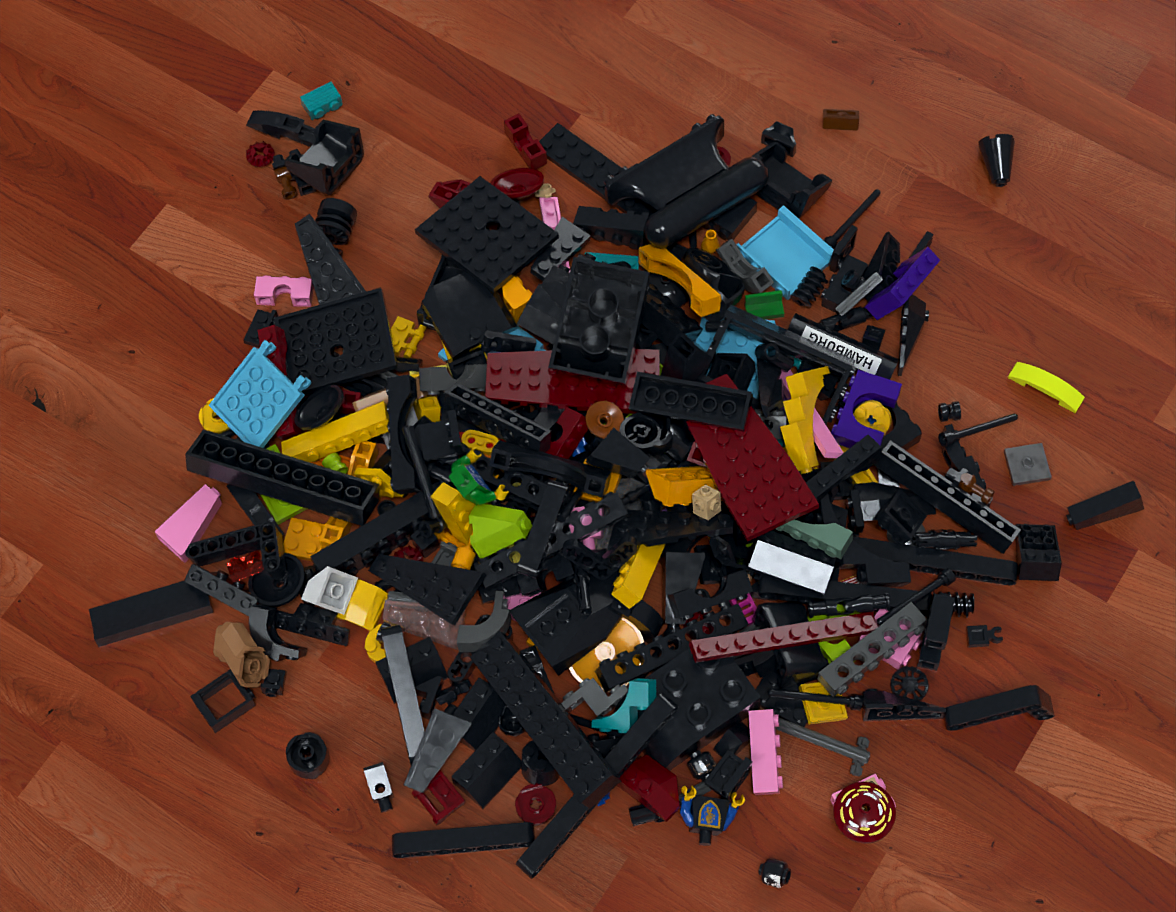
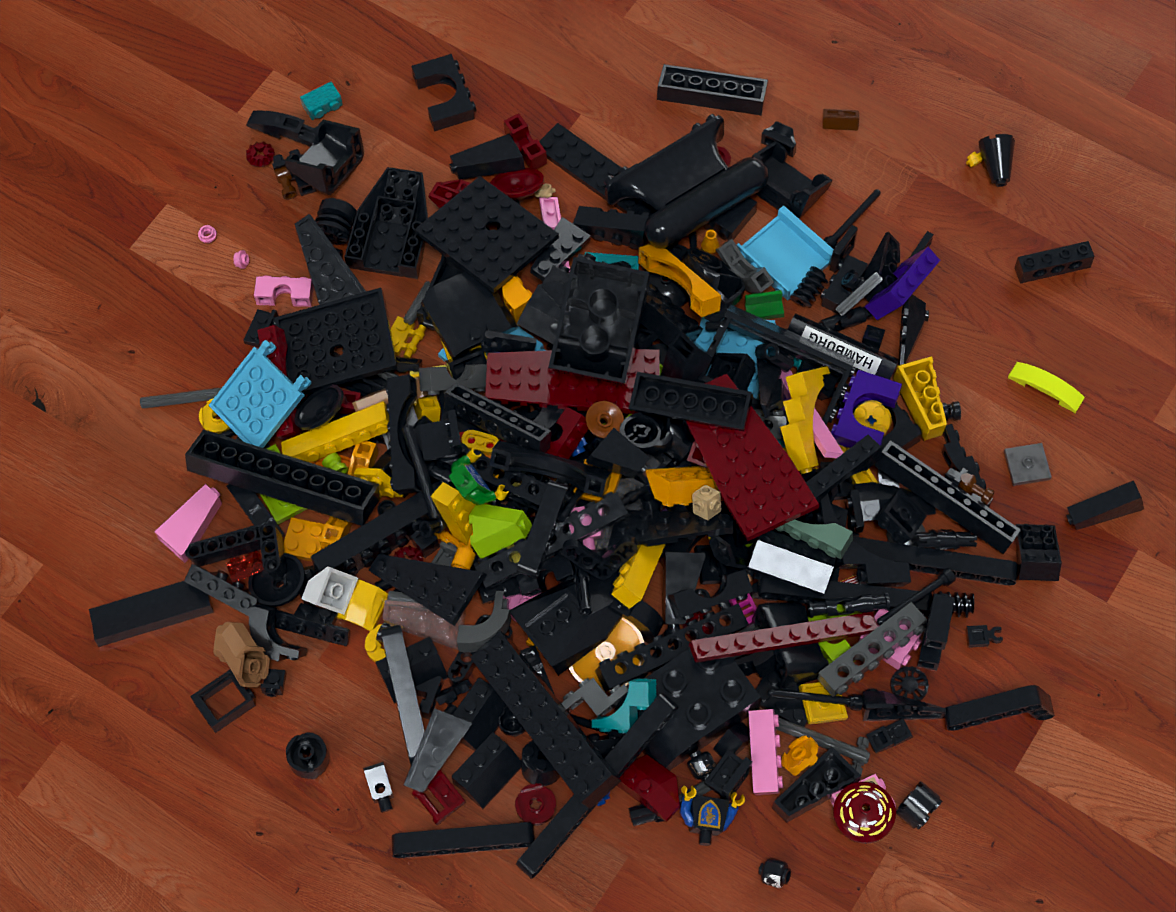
black piece [938,413,1018,447] -> none
none -> dark grey axle [140,387,222,408]
none -> bright pink plate [198,225,217,243]
none -> bright pink plate [234,250,249,269]
none -> black wedge [344,167,428,279]
none -> dark grey axle [404,281,430,325]
none -> black arch [411,54,476,132]
none -> black slope [449,133,525,179]
none -> black arch [657,64,768,116]
none -> black wedge [772,747,861,823]
none -> light orange plate [782,736,818,776]
none -> black slope [866,718,913,753]
none -> yellow wedge [893,356,947,441]
none -> black brick [896,781,943,830]
none -> yellow plate [966,152,983,168]
none -> black brick [1014,241,1095,284]

